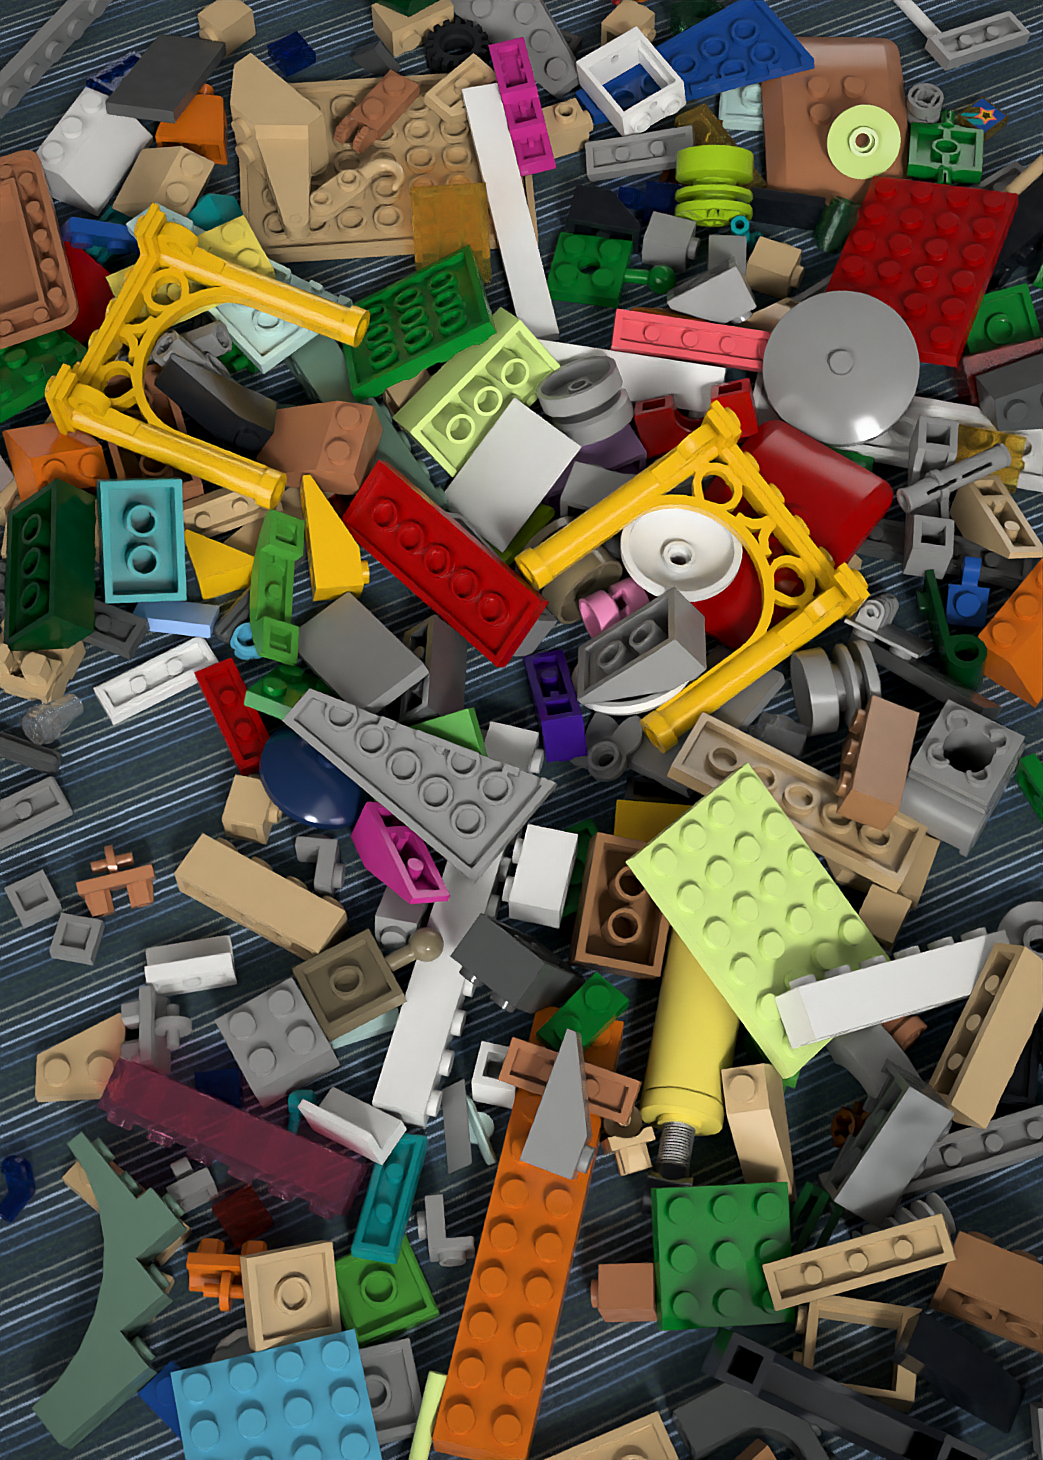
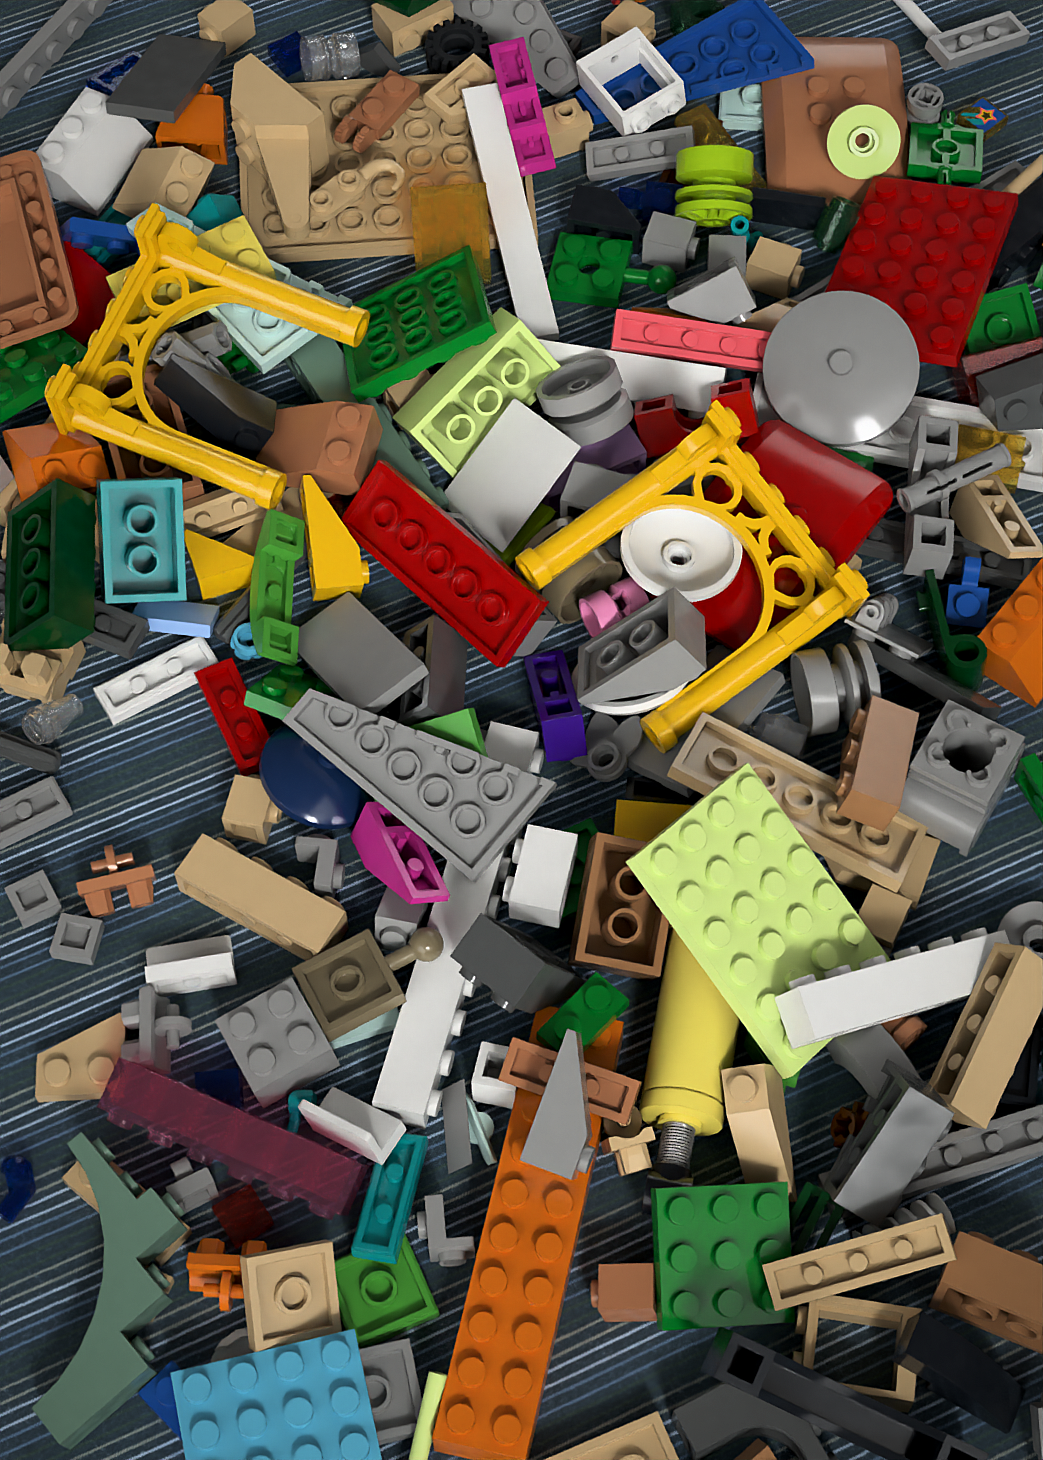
none -> clear wheel [299,31,360,82]

